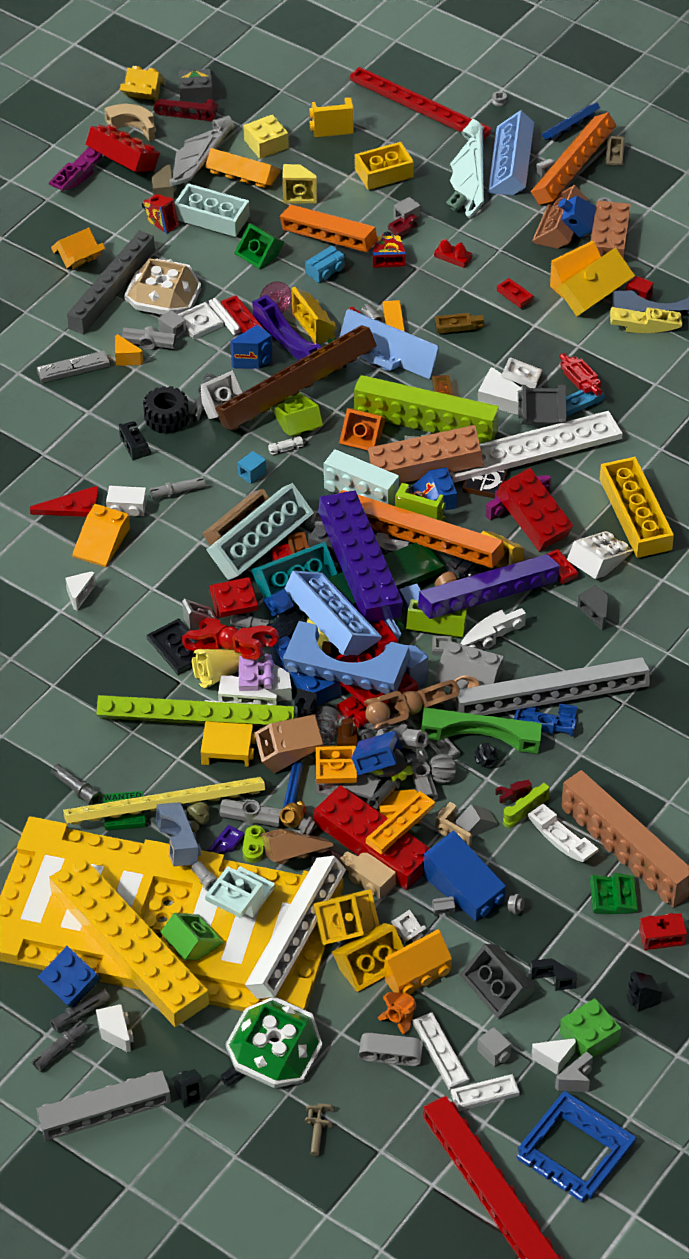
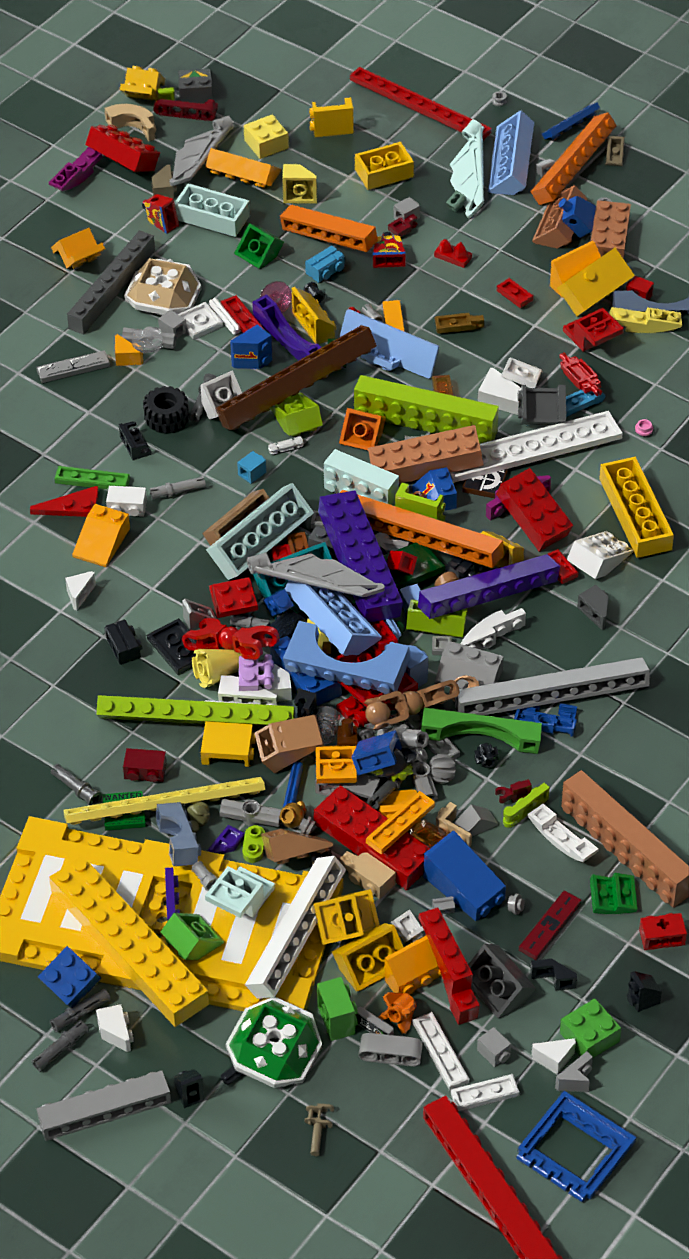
none -> bright green tile [54,466,130,489]
none -> black brick [104,619,143,665]
none -> dark red brick [123,748,167,782]
none -> clear piece [132,327,163,353]
none -> lime tile [157,87,175,100]
none -> dark purple plate [165,867,180,922]
none -> light grey wing [247,552,385,597]
none -> black bush [303,282,325,303]
none -> bright green brick [317,977,358,1041]
none -> light grey tile [355,1006,394,1035]
none -> red panel [387,551,417,575]
none -> clear orange plate [410,819,449,847]
none -> red arch [418,907,480,1025]
none -> dark red tile [519,890,581,960]
none -> red bracket [563,308,624,351]
none -> bright pink plate [635,419,653,436]

